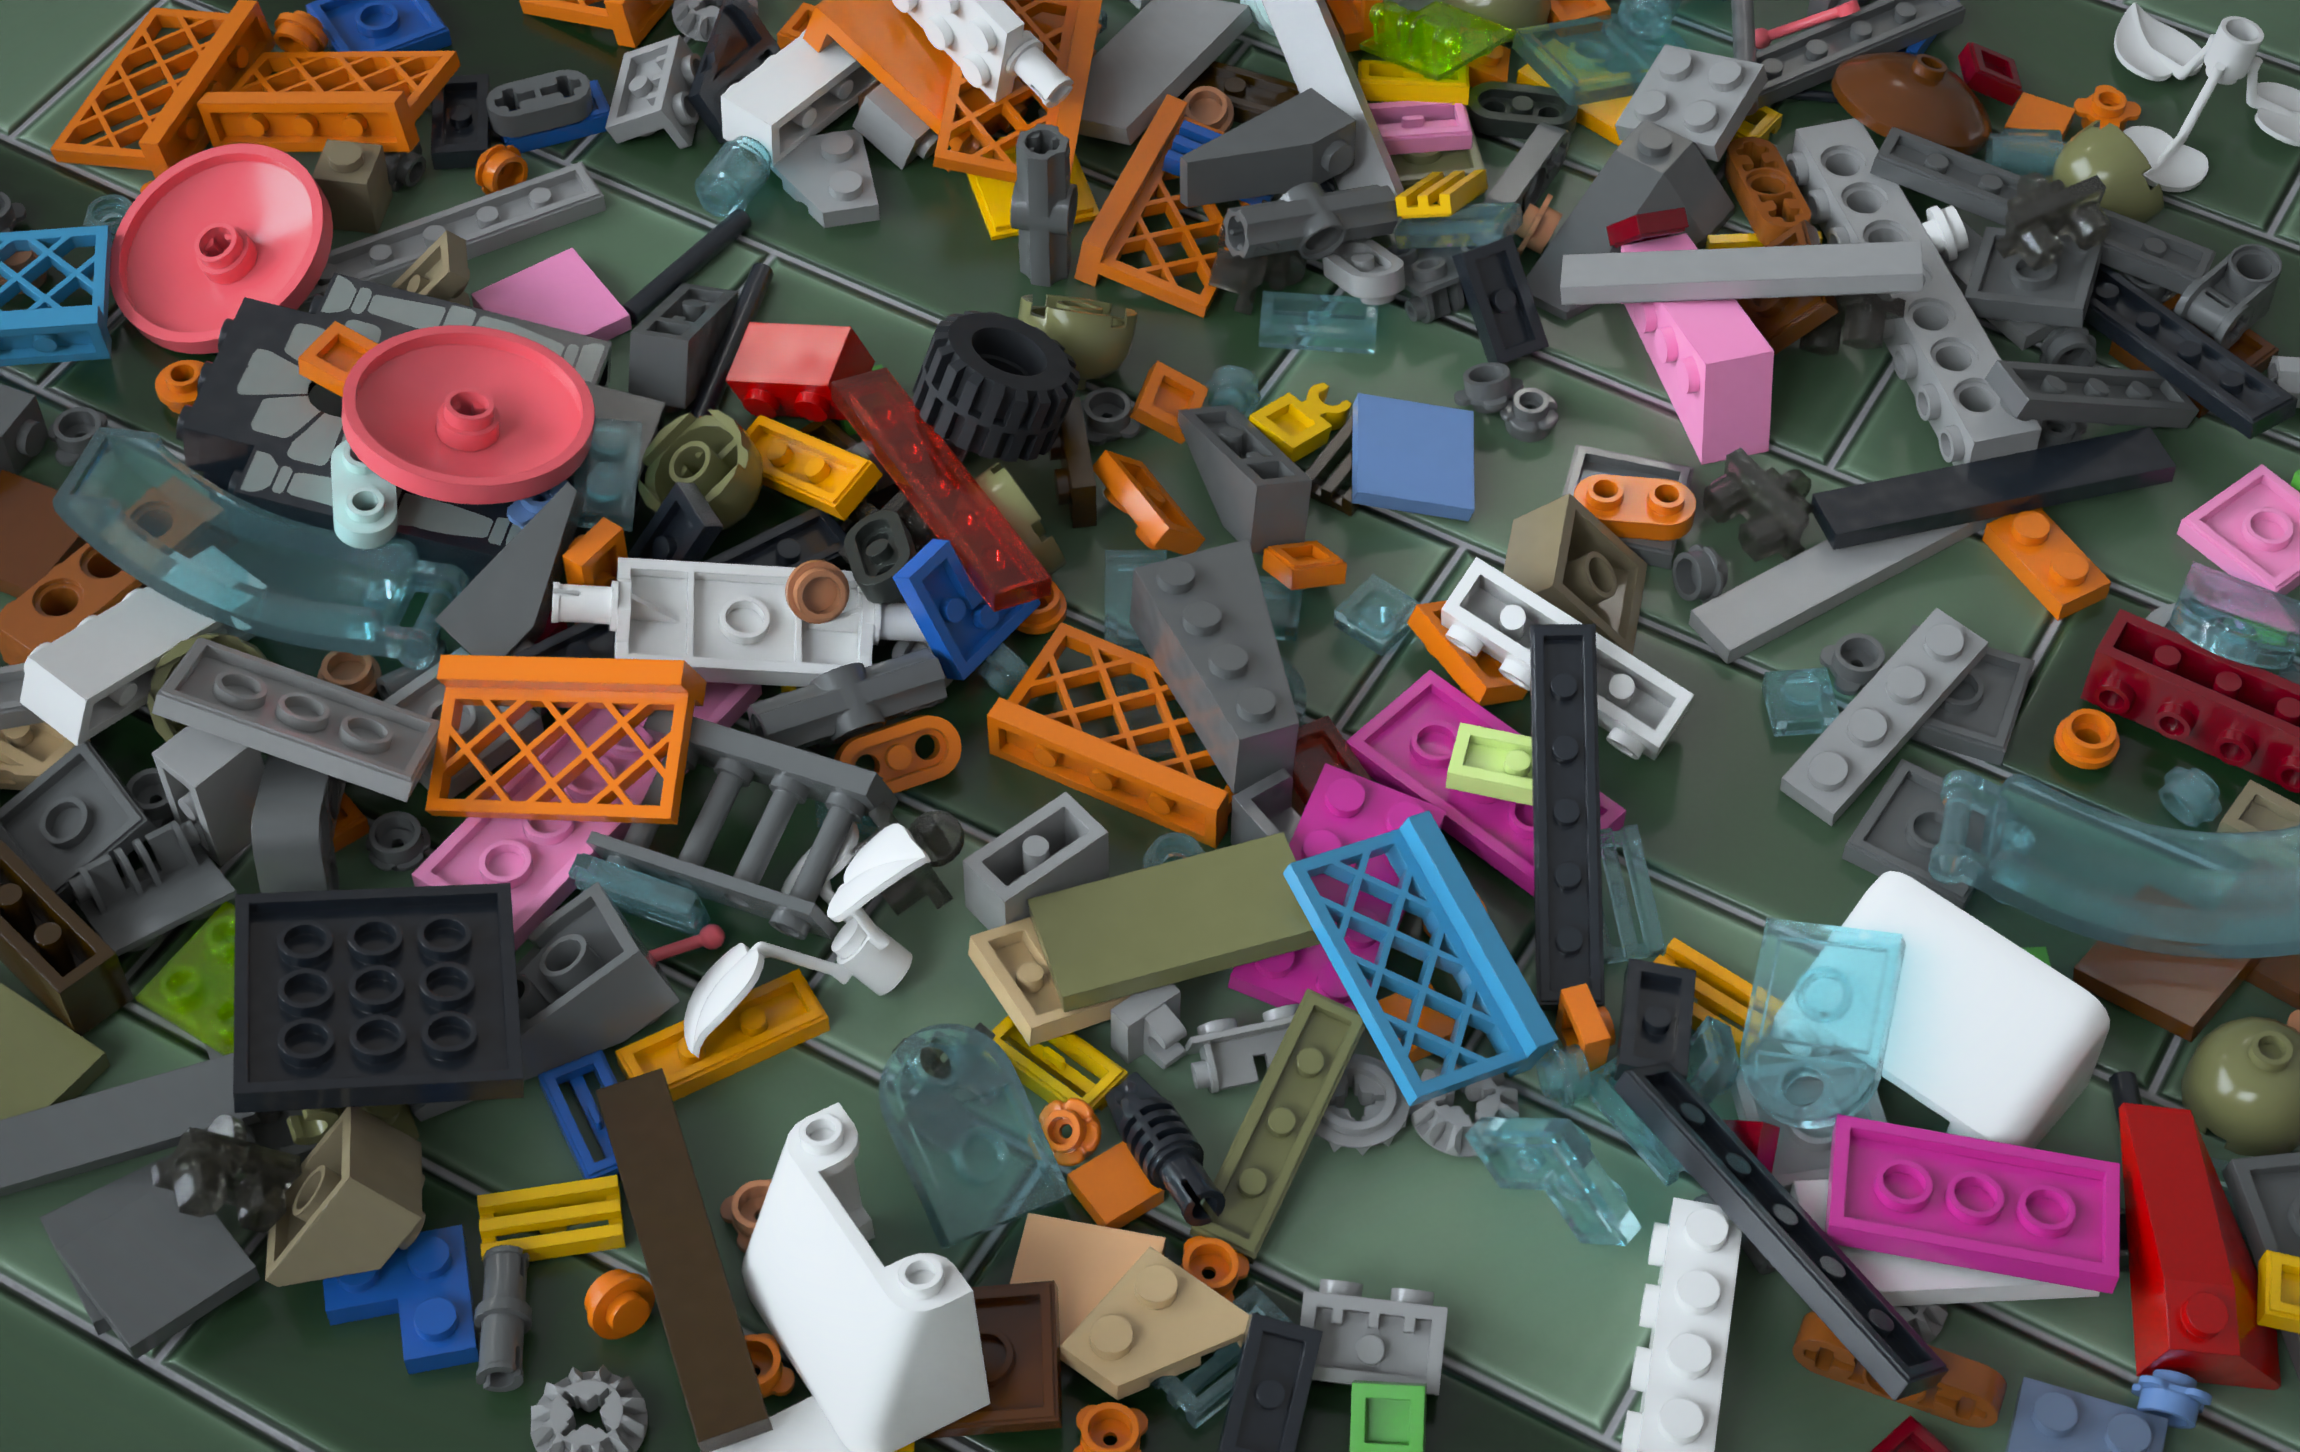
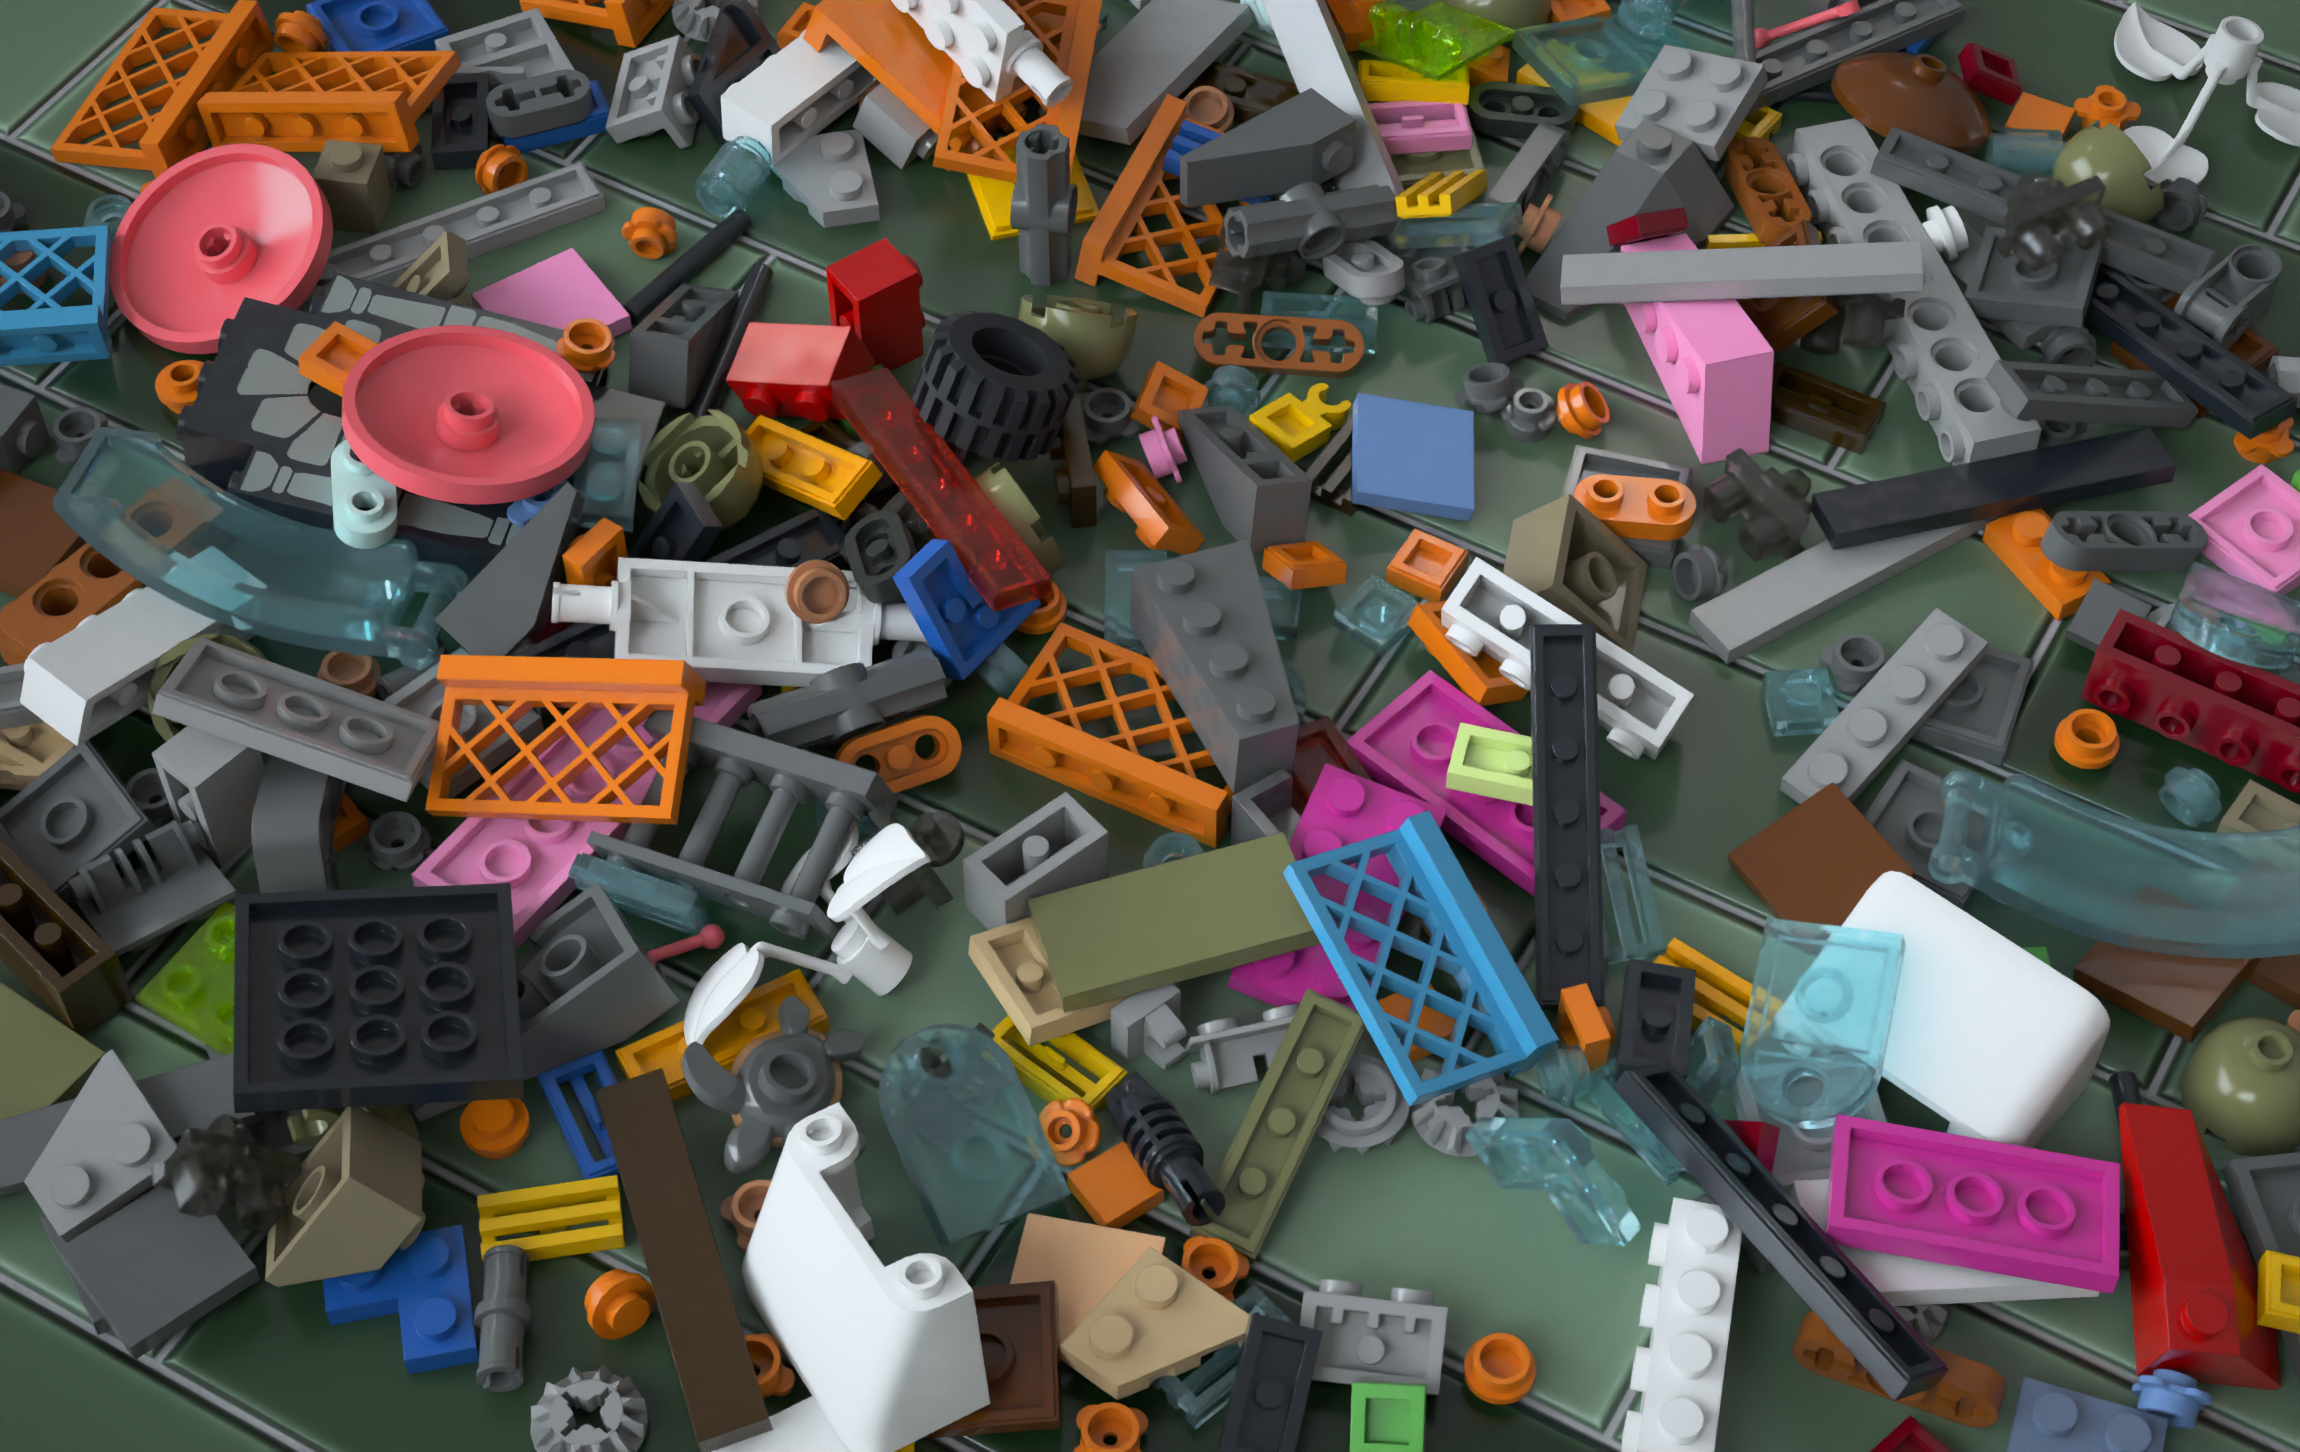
none -> light grey wing [24,1049,189,1243]
none -> light grey wing [435,8,574,90]
none -> orange plate [460,1098,530,1160]
none -> orange plate [556,318,616,373]
none -> orange plate [622,207,678,259]
none -> dark grey animal [680,995,867,1176]
none -> red brick [826,238,926,374]
none -> bright pink plate [1139,415,1188,484]
none -> dark orange beam [1194,312,1364,378]
none -> orange tile [1385,528,1469,602]
none -> orange plate [1463,1333,1537,1405]
none -> orange plate [1556,381,1610,440]
none -> reddish brown tile [1728,782,1915,957]
none -> dark brown tile [1771,361,1886,455]
none -> dark grey beam [2040,511,2207,571]
none -> dark grey tile [2064,579,2152,652]
none -> dark grey plate [2154,177,2208,231]
none -> orange plate [2233,417,2295,464]

